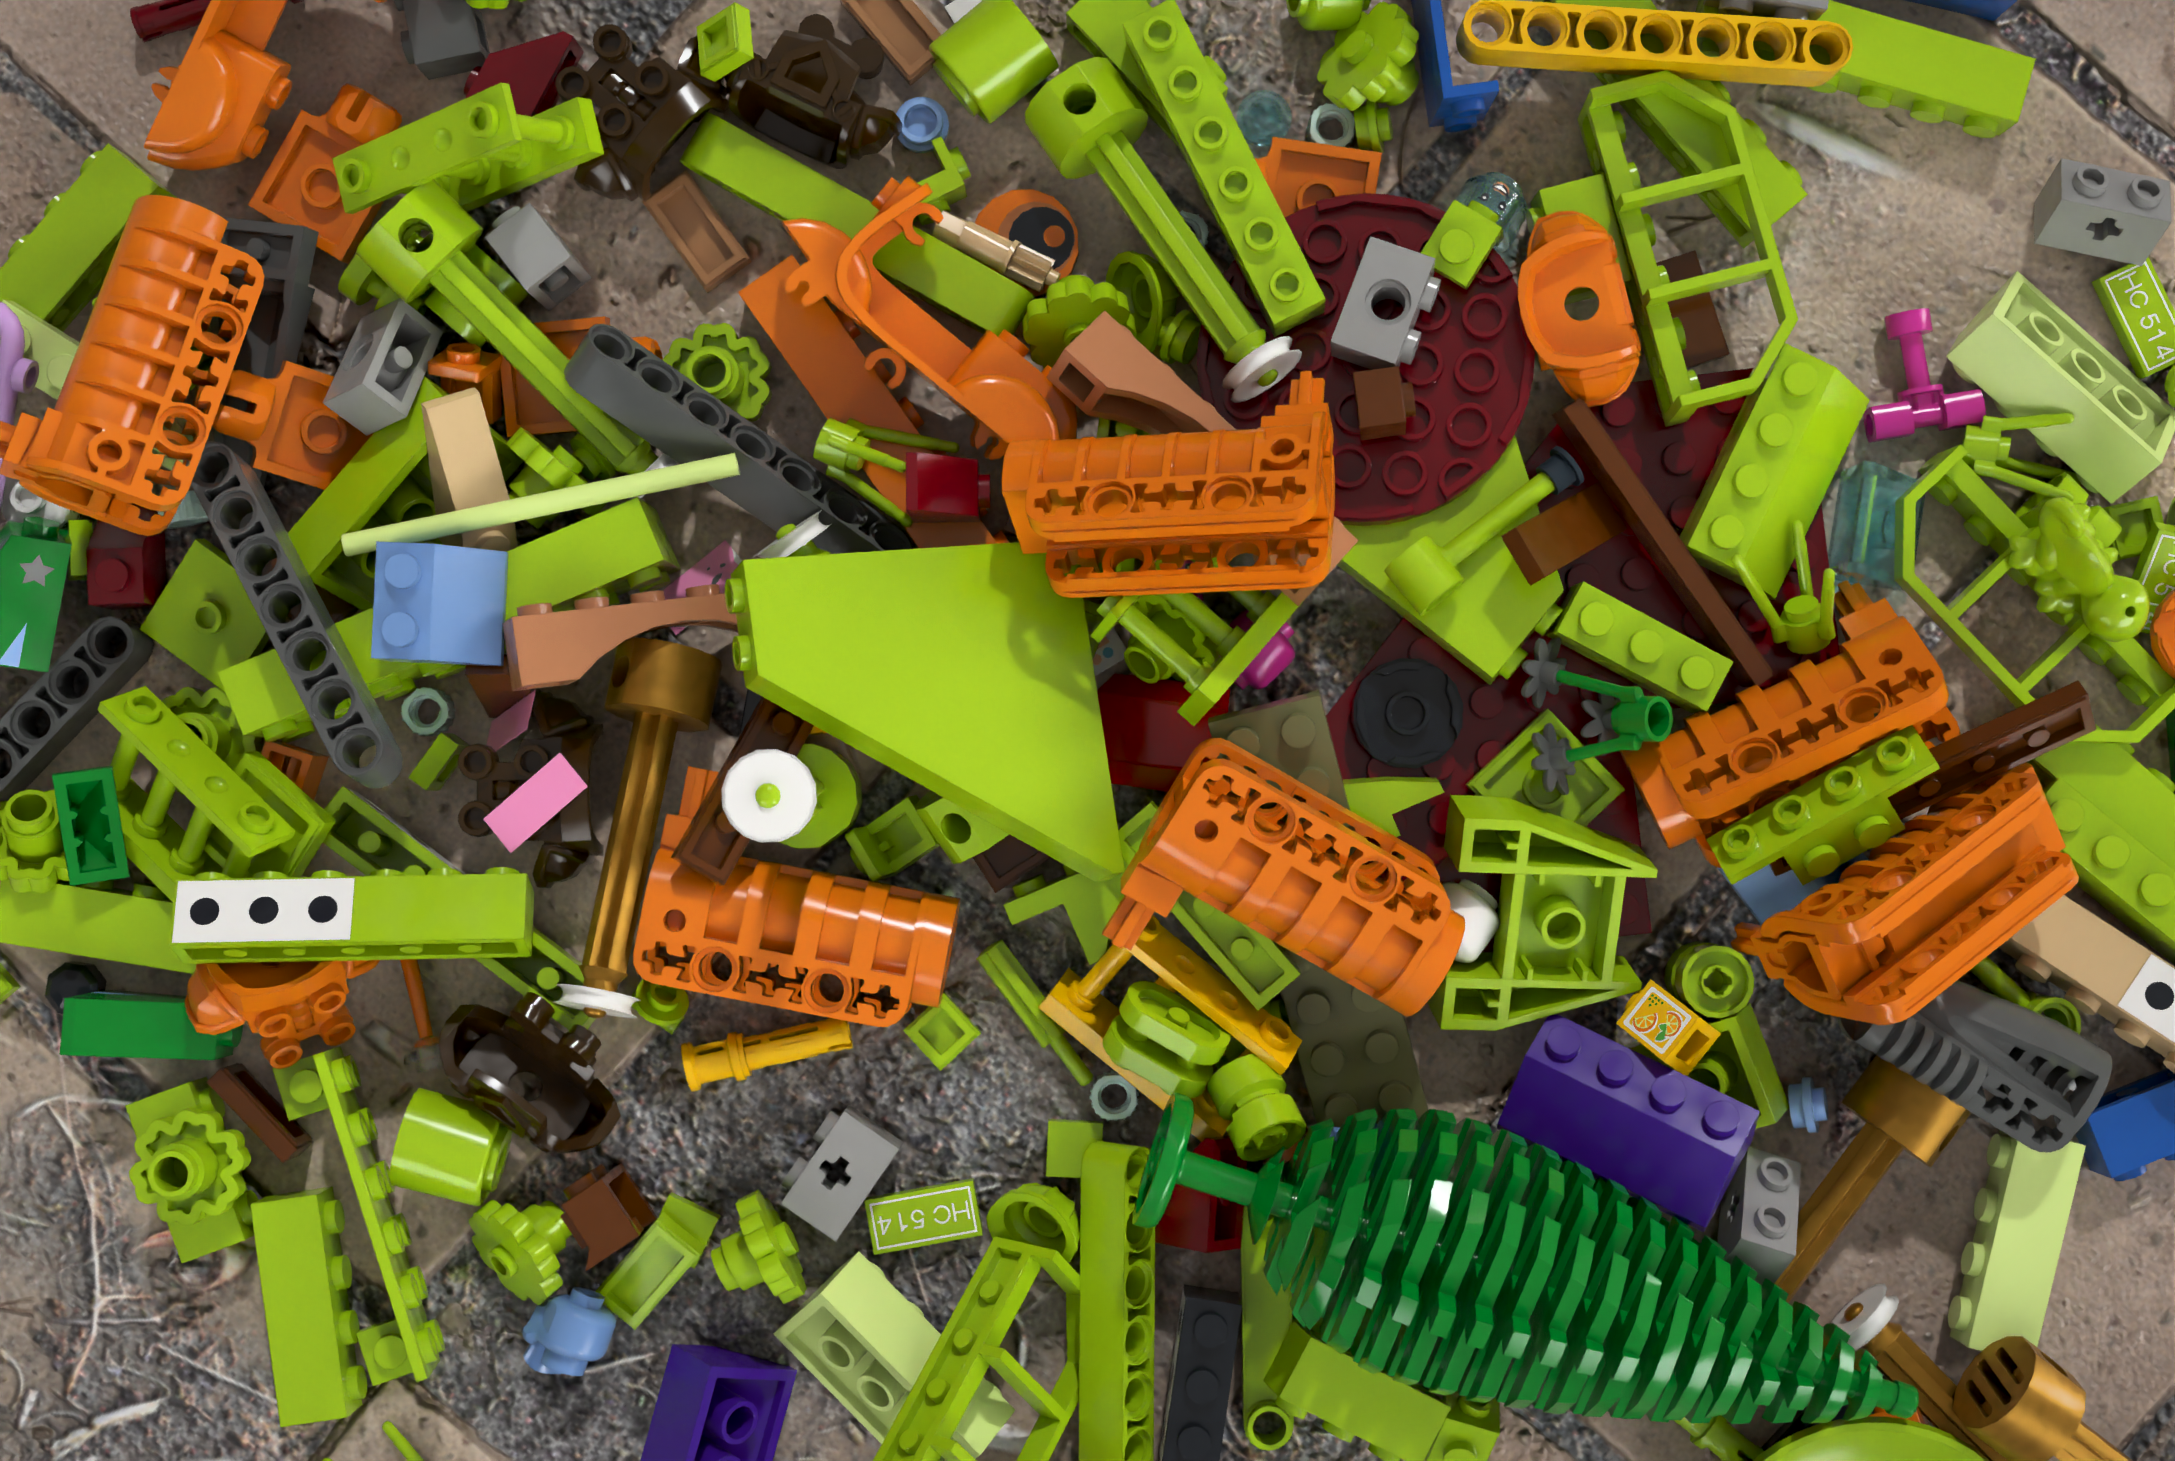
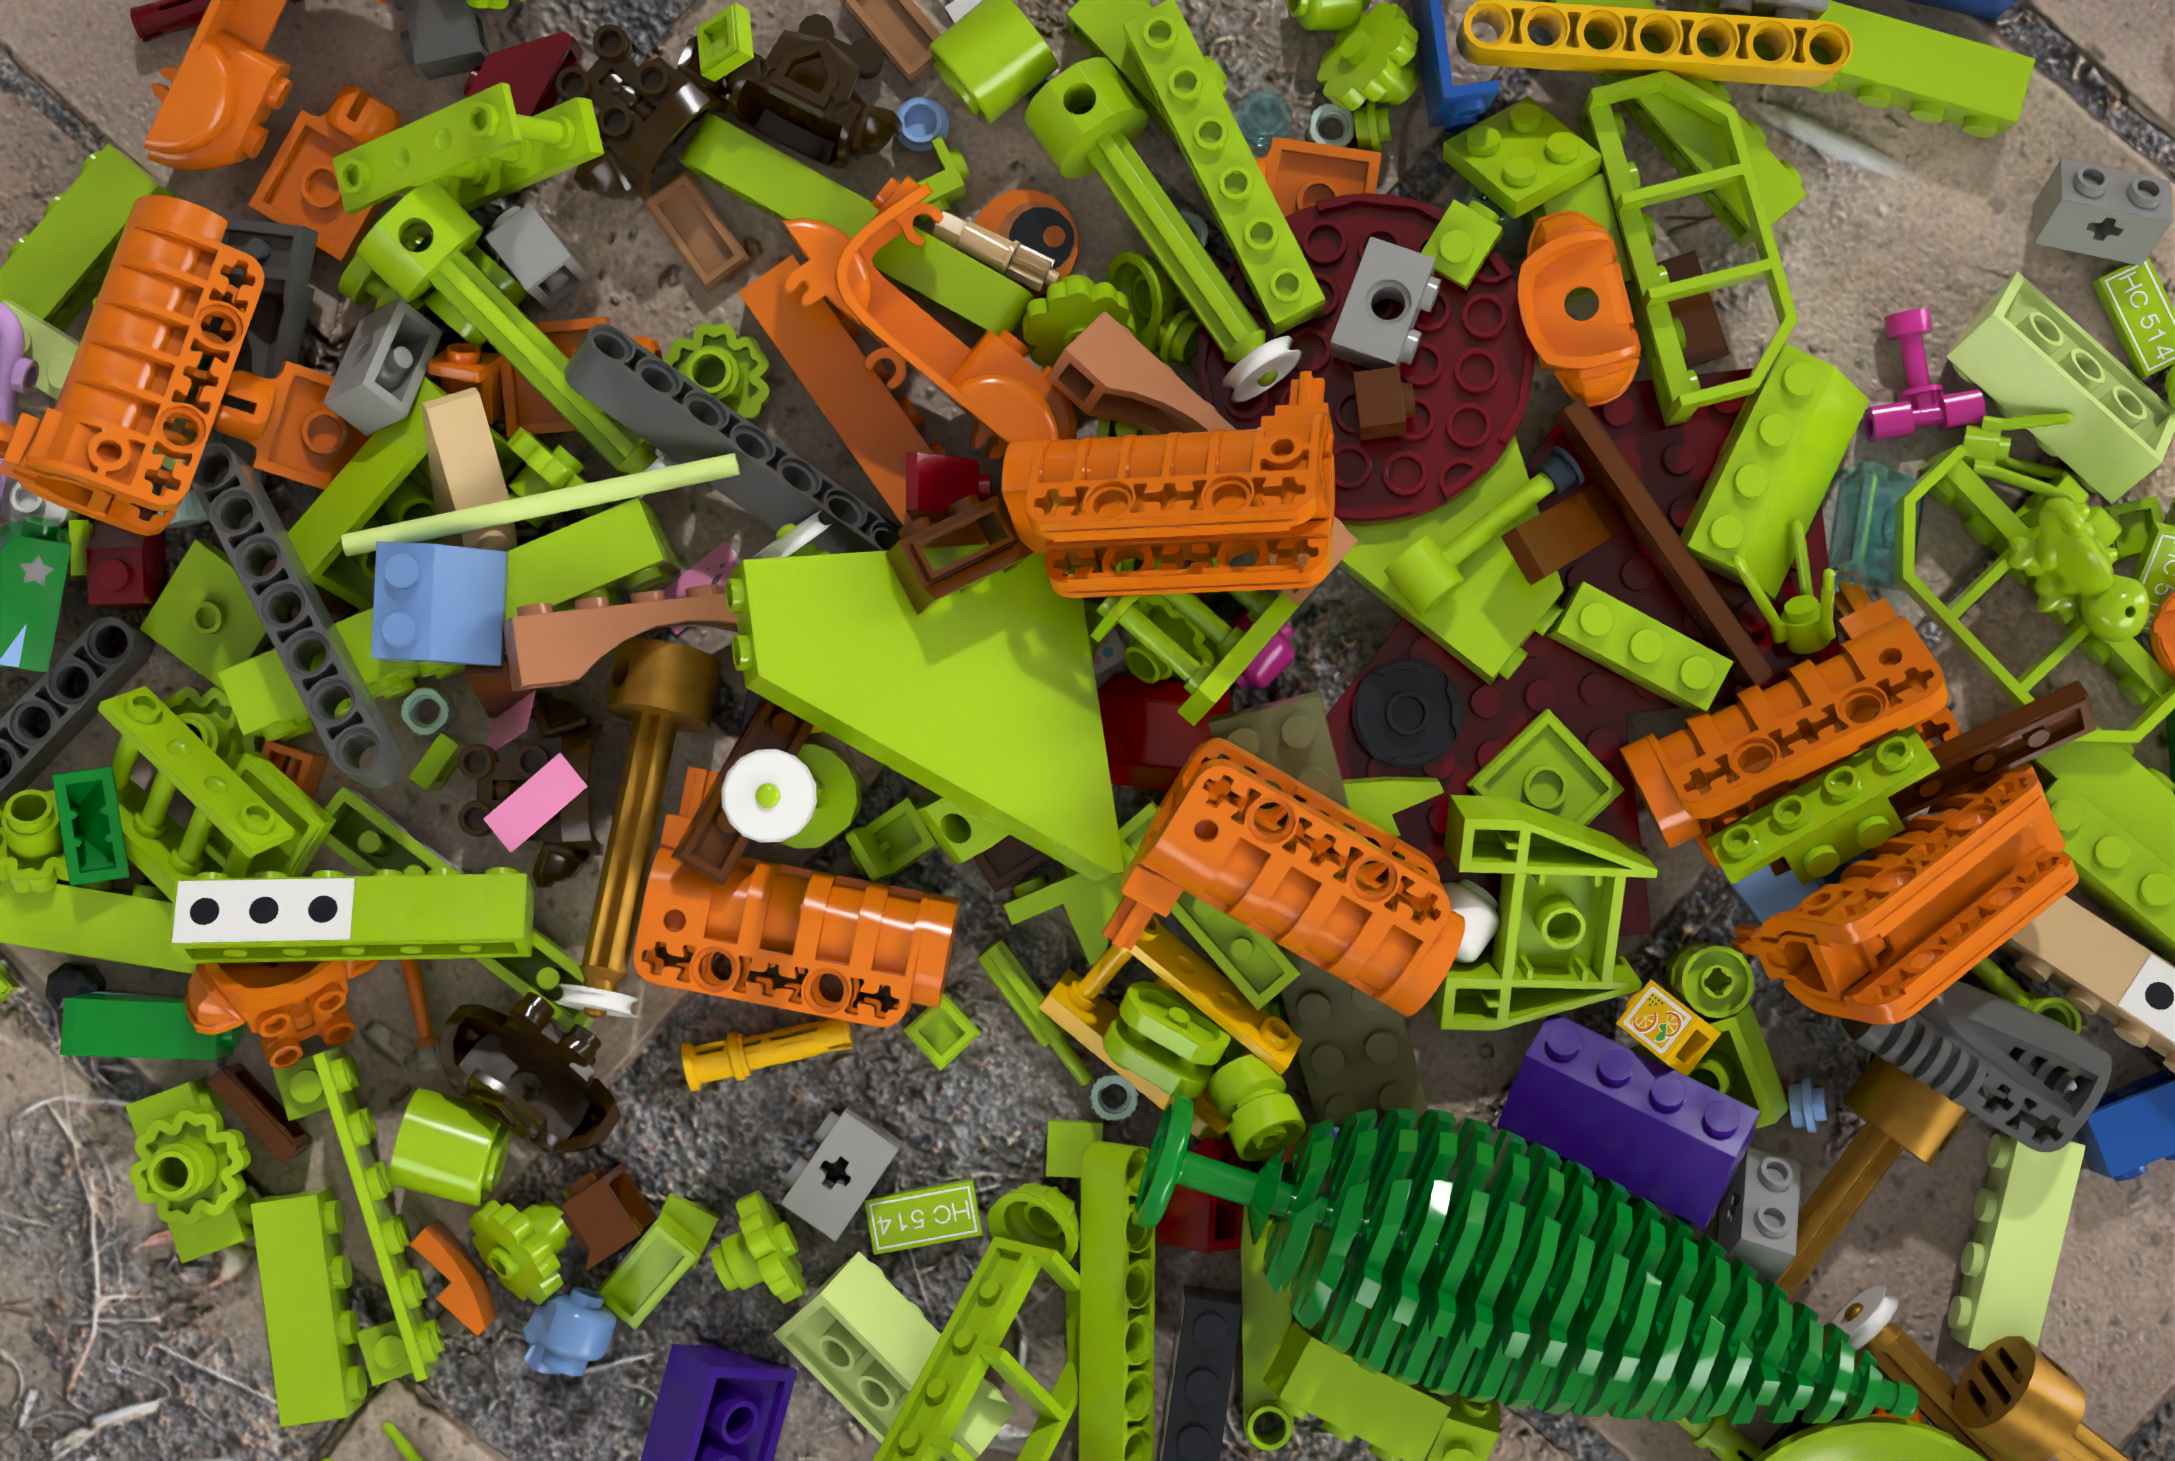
lime plate [570,434,616,480] -> none
lime plate [631,979,689,1035] -> none
lime plant [813,418,960,527] -> none
plant [1521,637,1673,795] -> none
none -> orange slope [410,1219,497,1336]
none -> reddish brown window [885,493,1034,615]
none -> lime plate [1442,96,1602,220]

